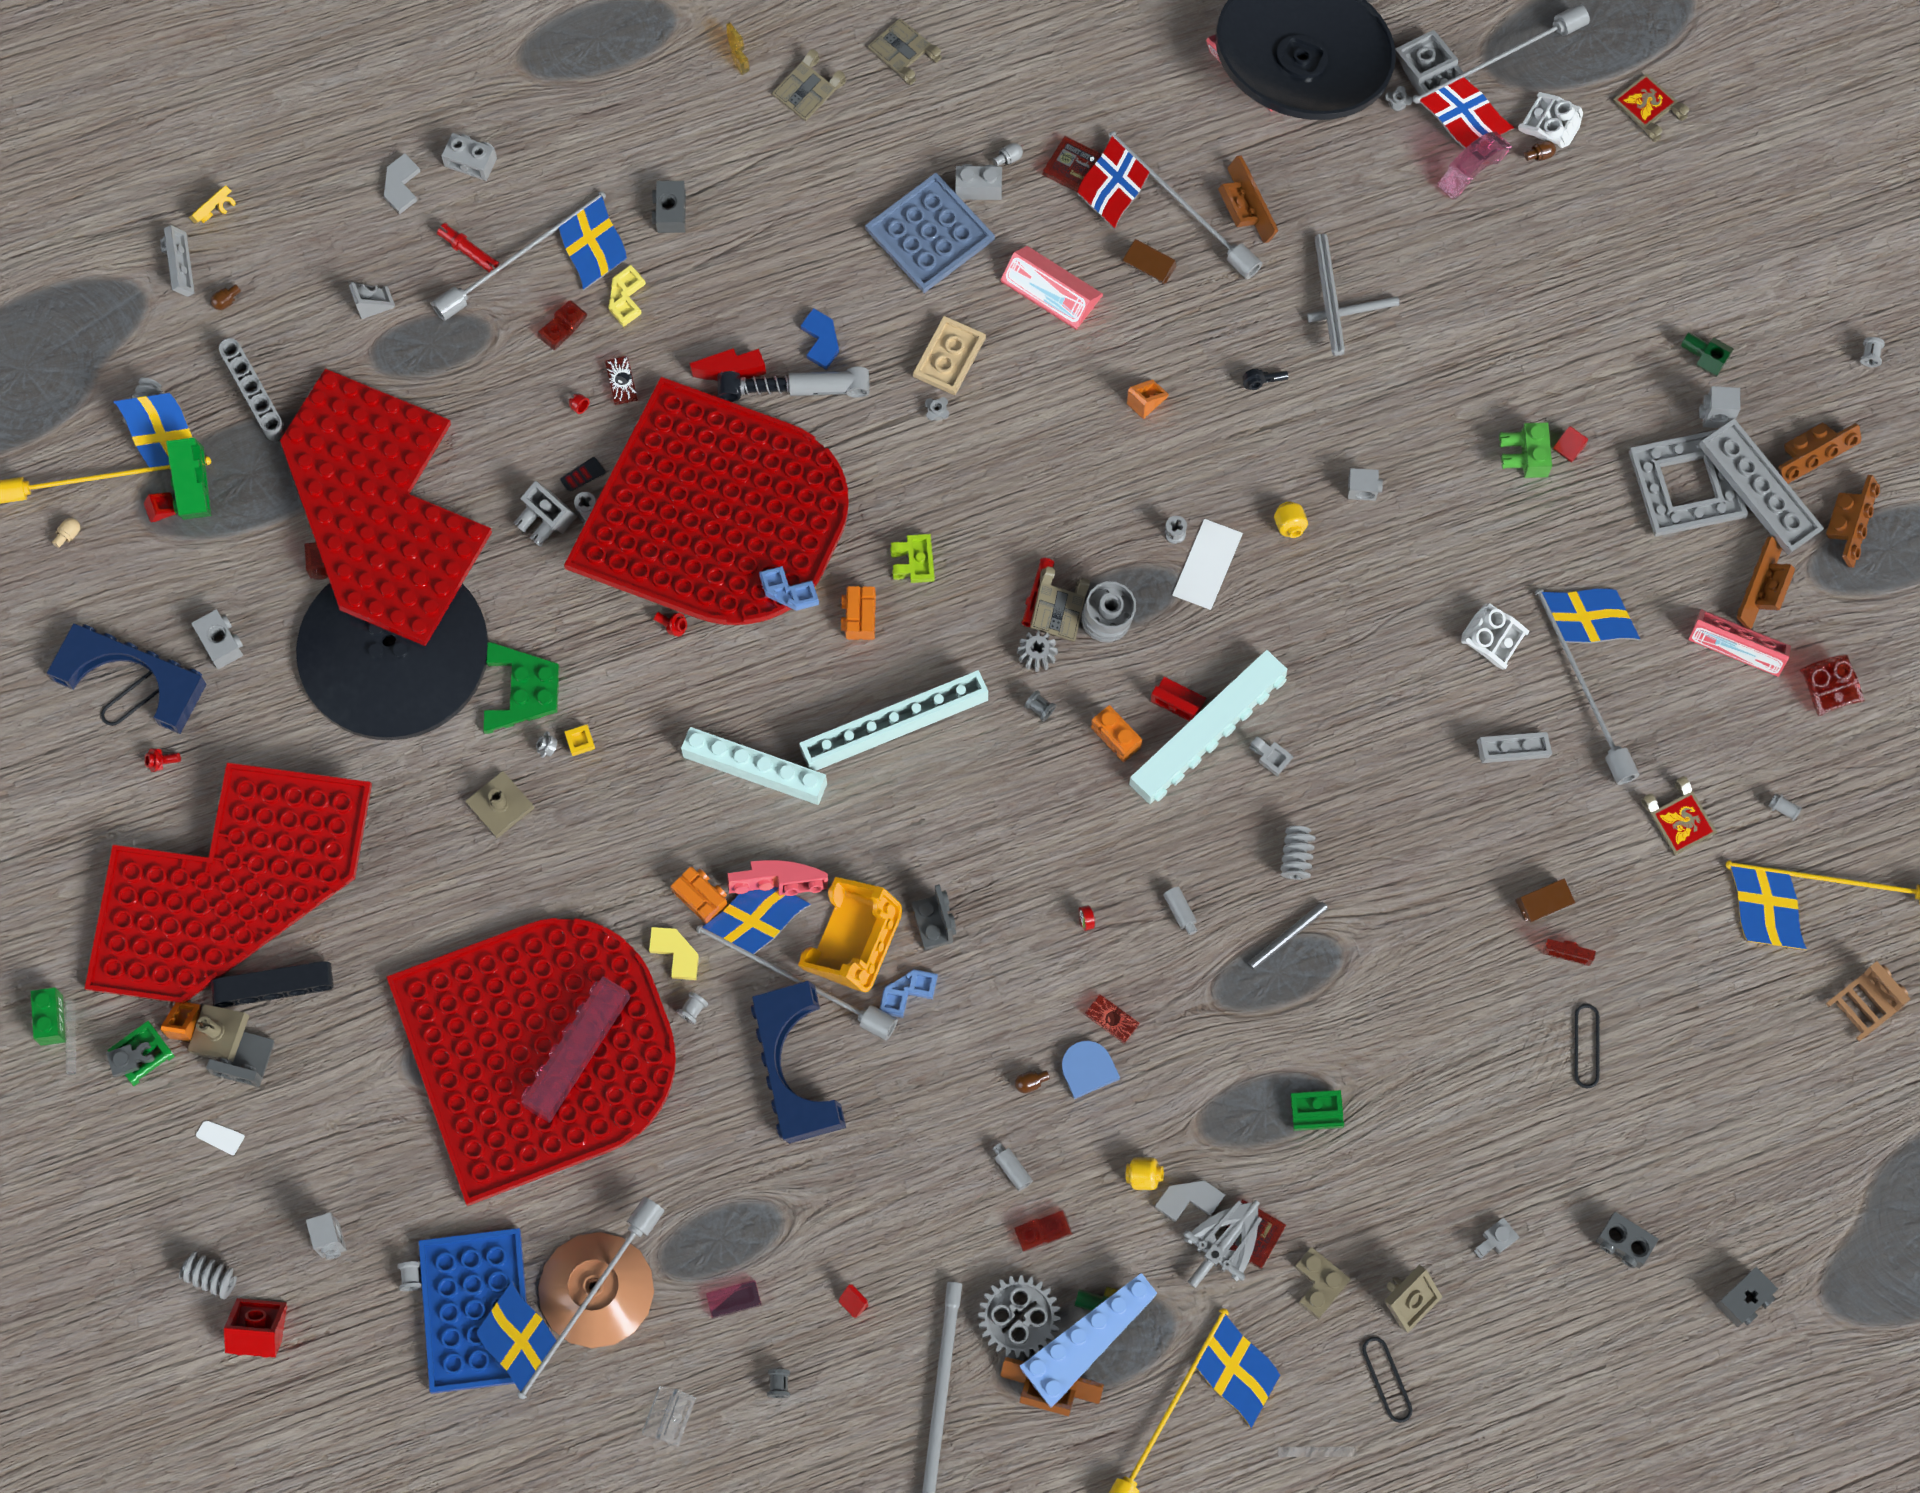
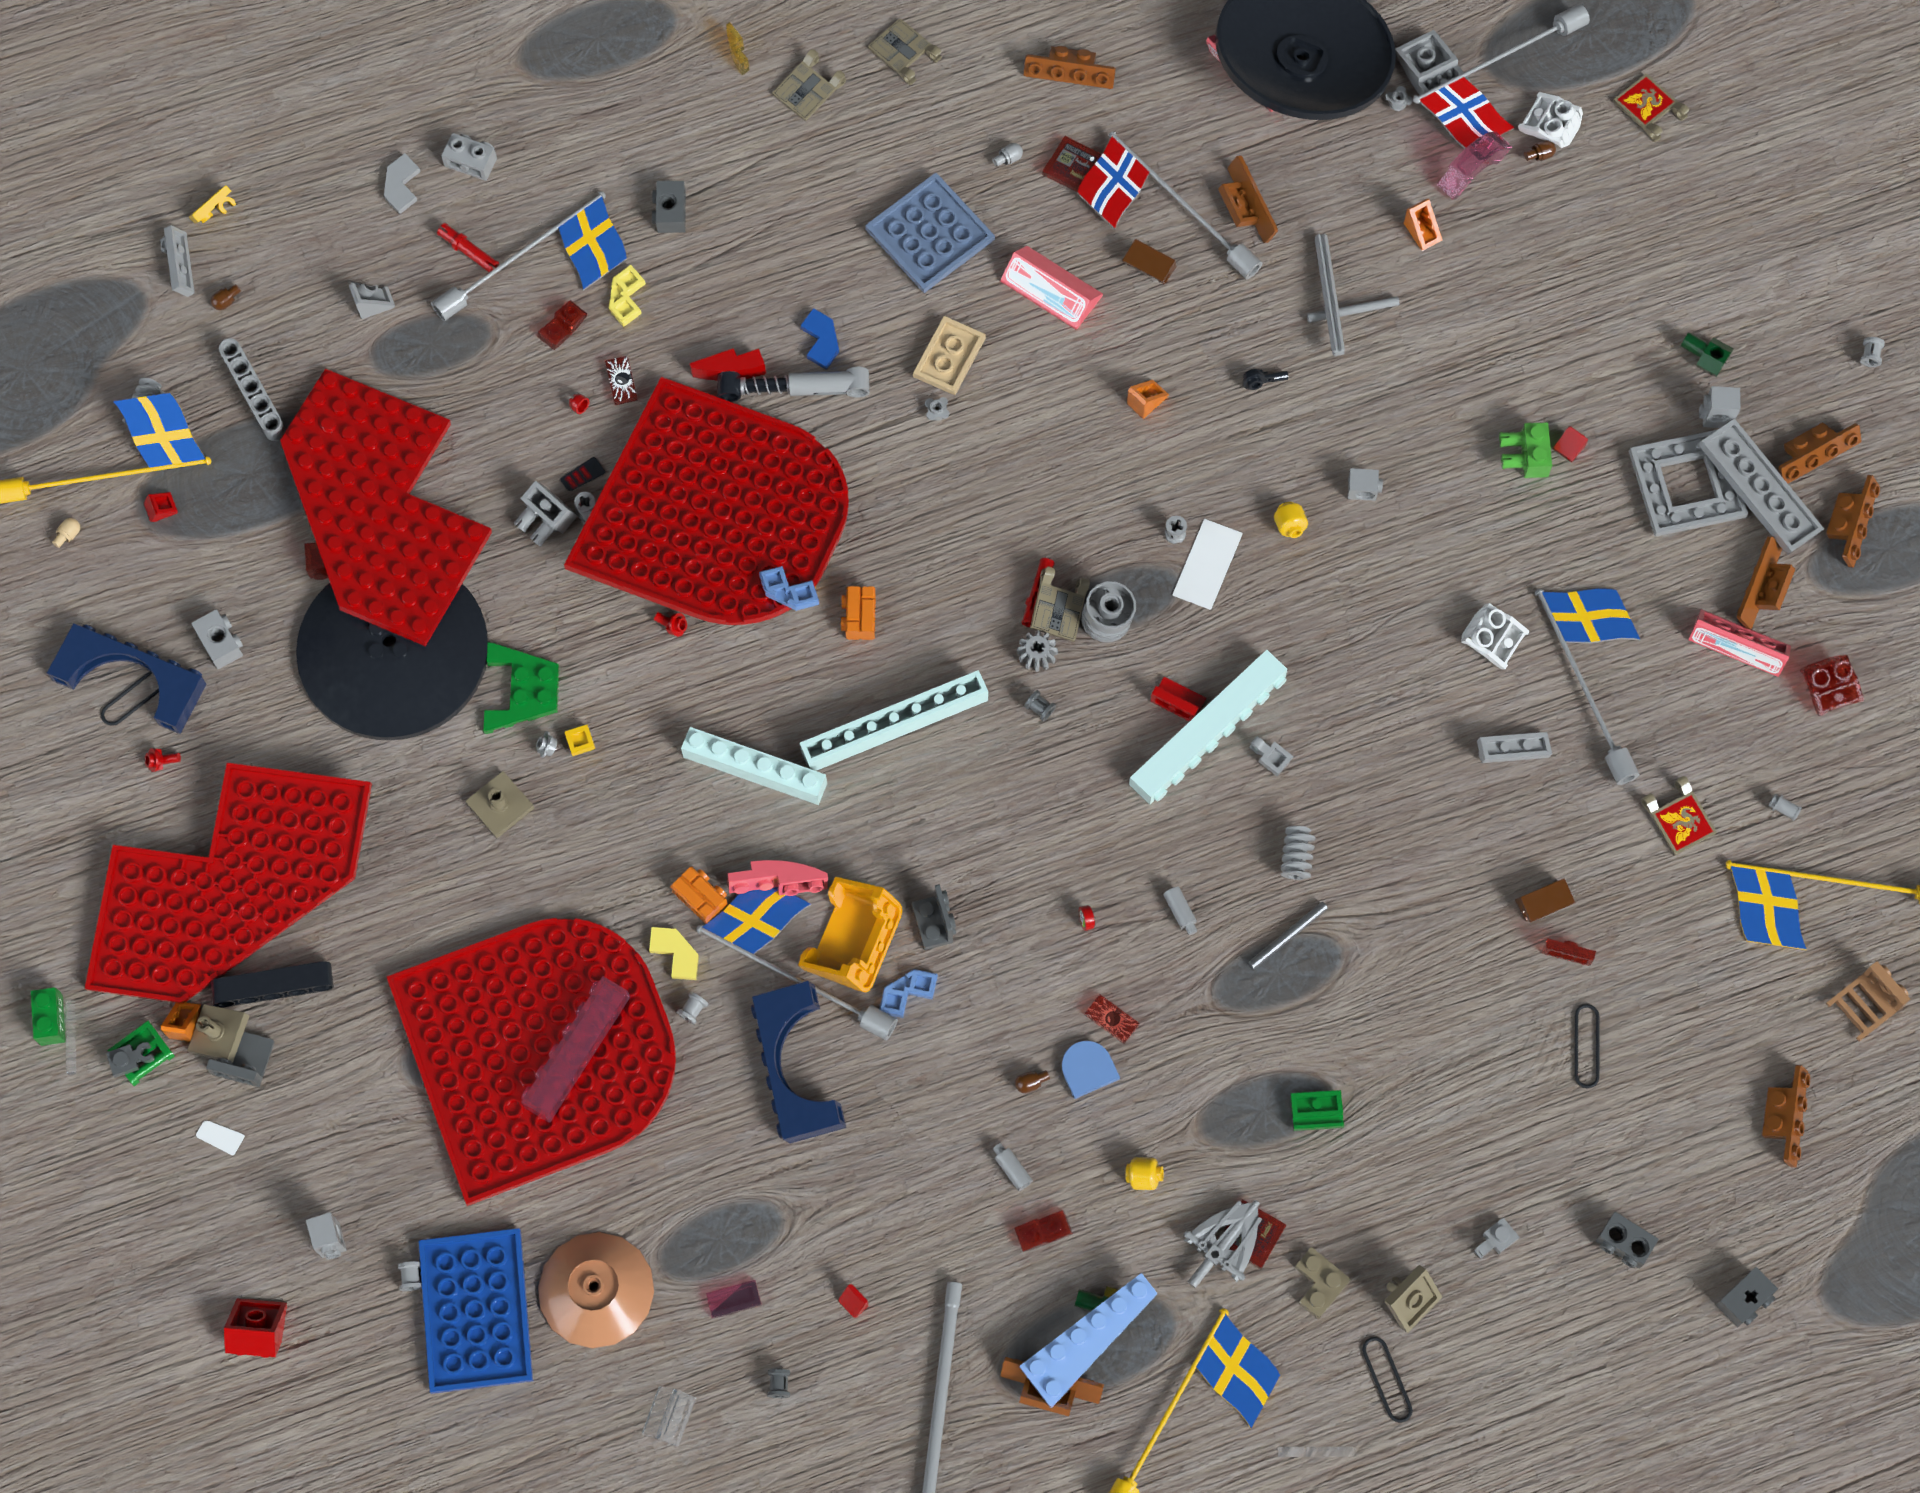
green wedge [166,437,211,520] -> none
light grey piece [179,1251,237,1300] -> none
flag [477,1197,665,1399] -> none
lime plate [890,534,935,583] -> none
light grey brick [955,164,1002,200] -> none
light grey gear [978,1275,1061,1359] -> none
orange brick [1091,705,1142,762] -> none
light grey tile [1155,1180,1225,1222] -> none
none -> dark orange bracket [1024,46,1116,89]
none -> orange slope [1404,199,1442,250]
none -> dark orange bracket [1762,1065,1810,1168]

